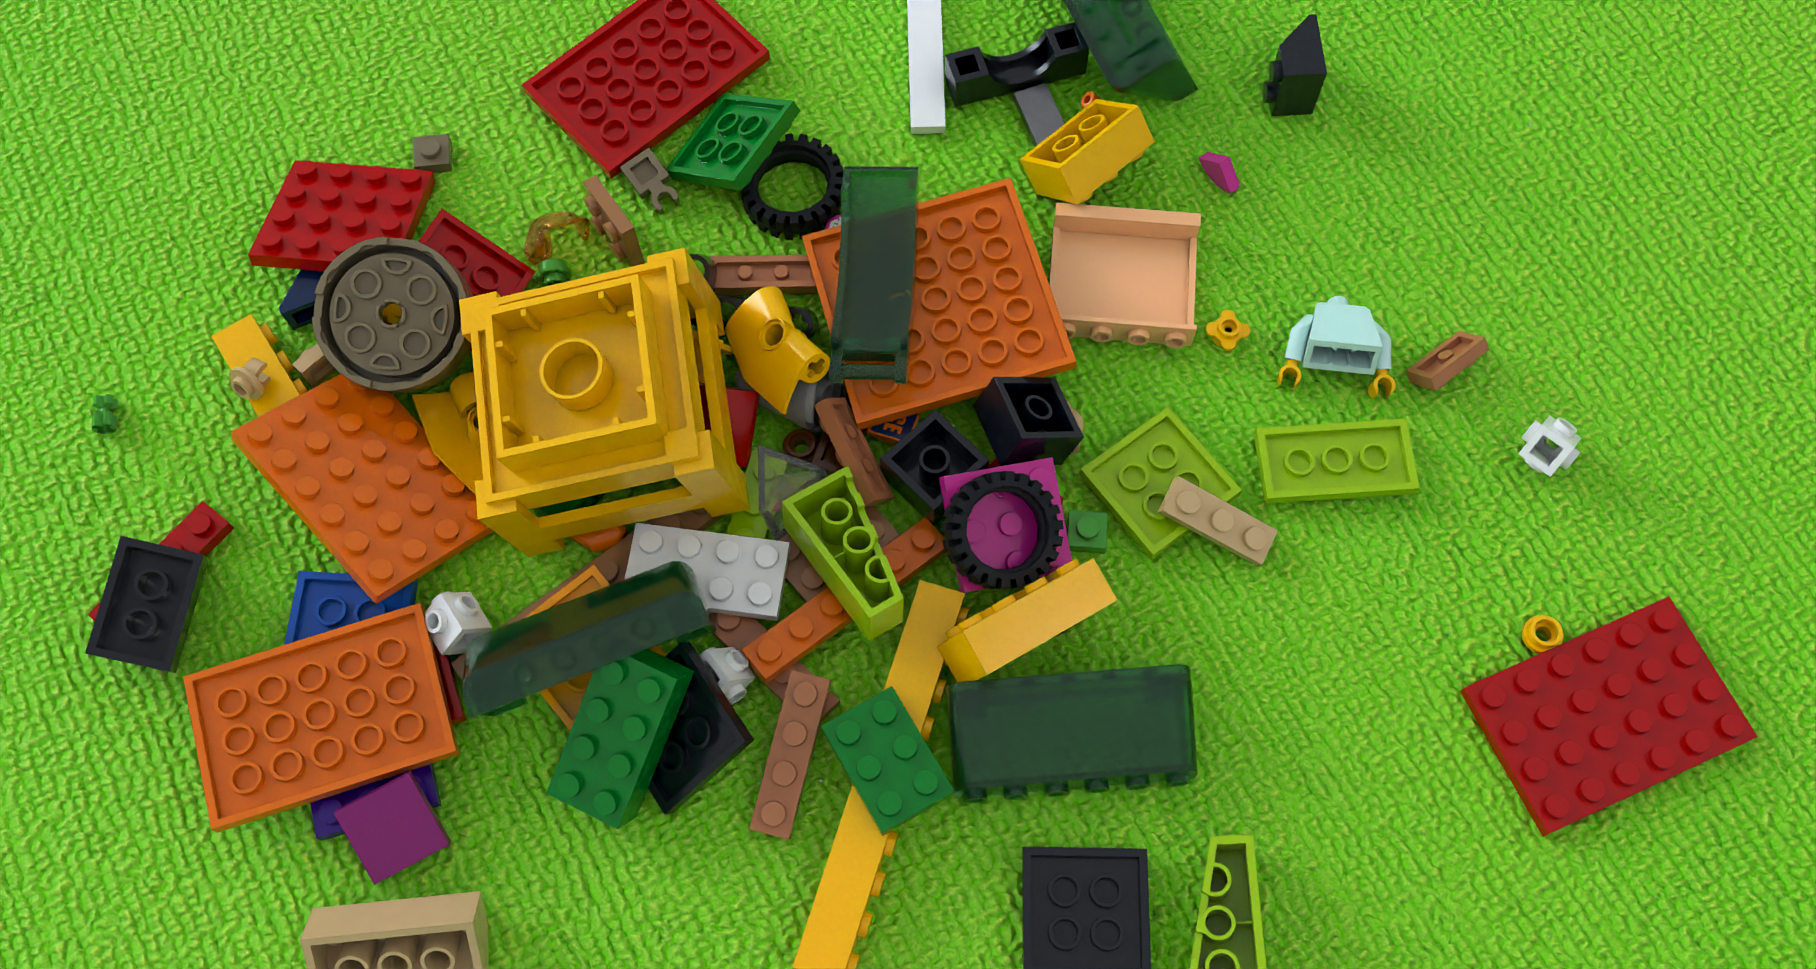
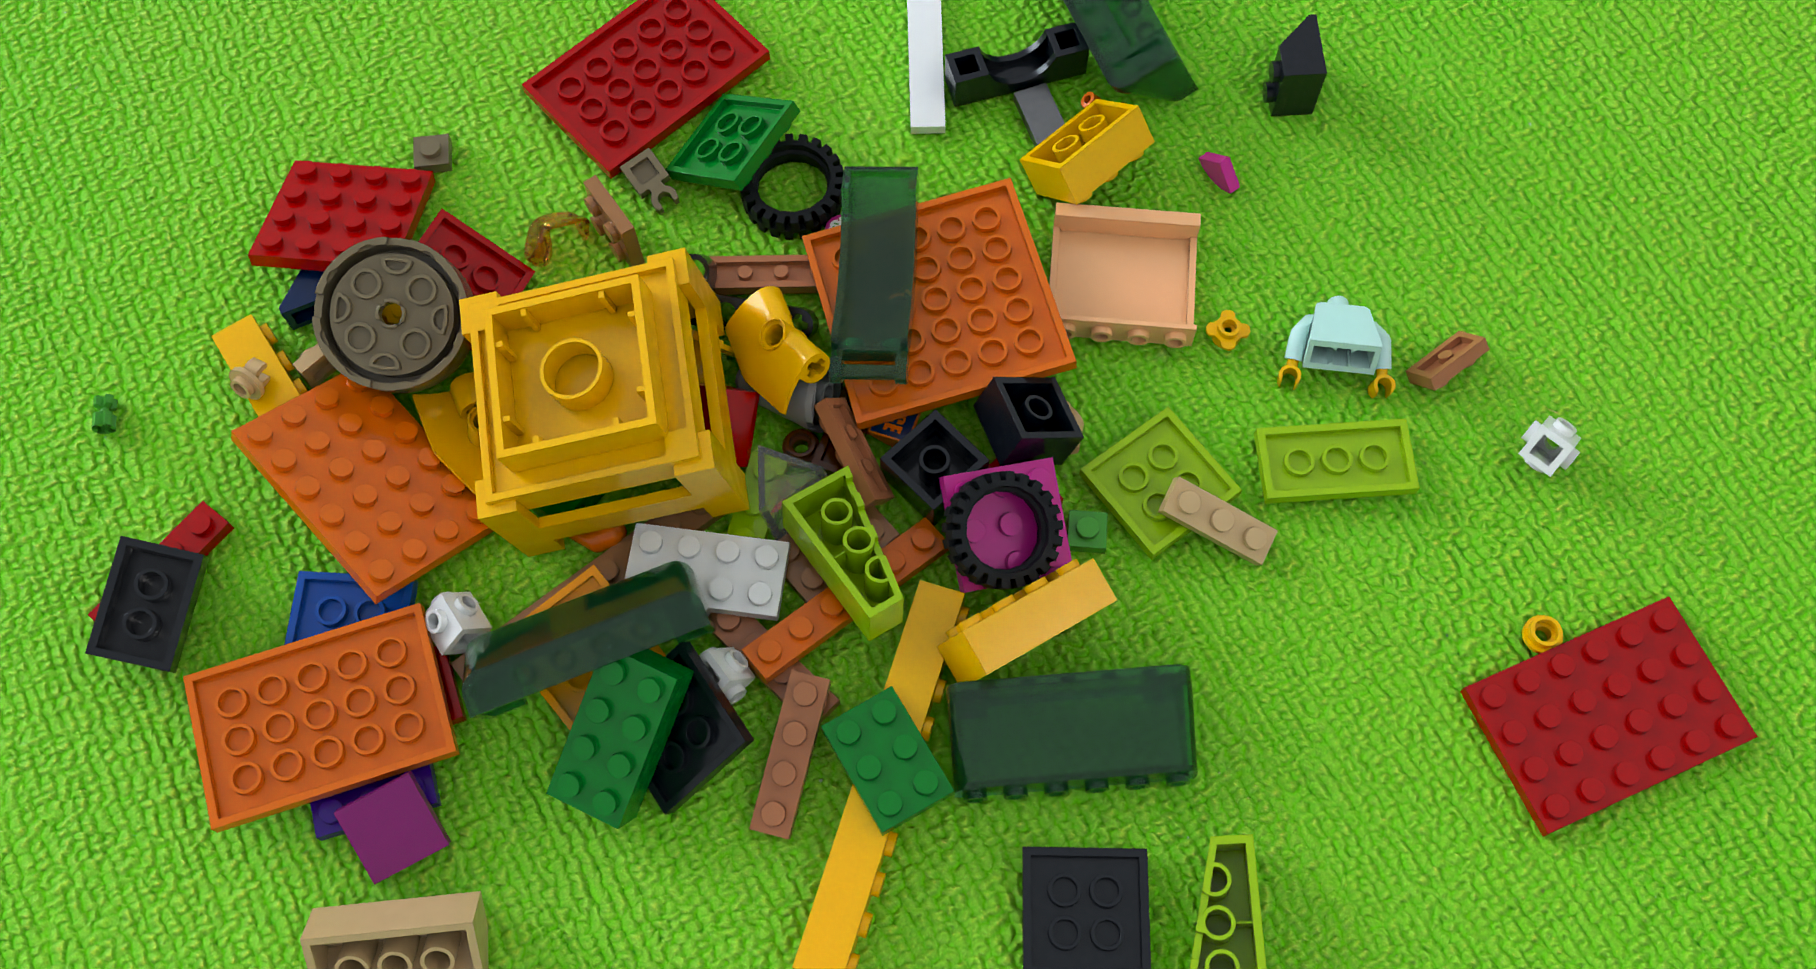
bright green plate [536,258,572,286] -> none

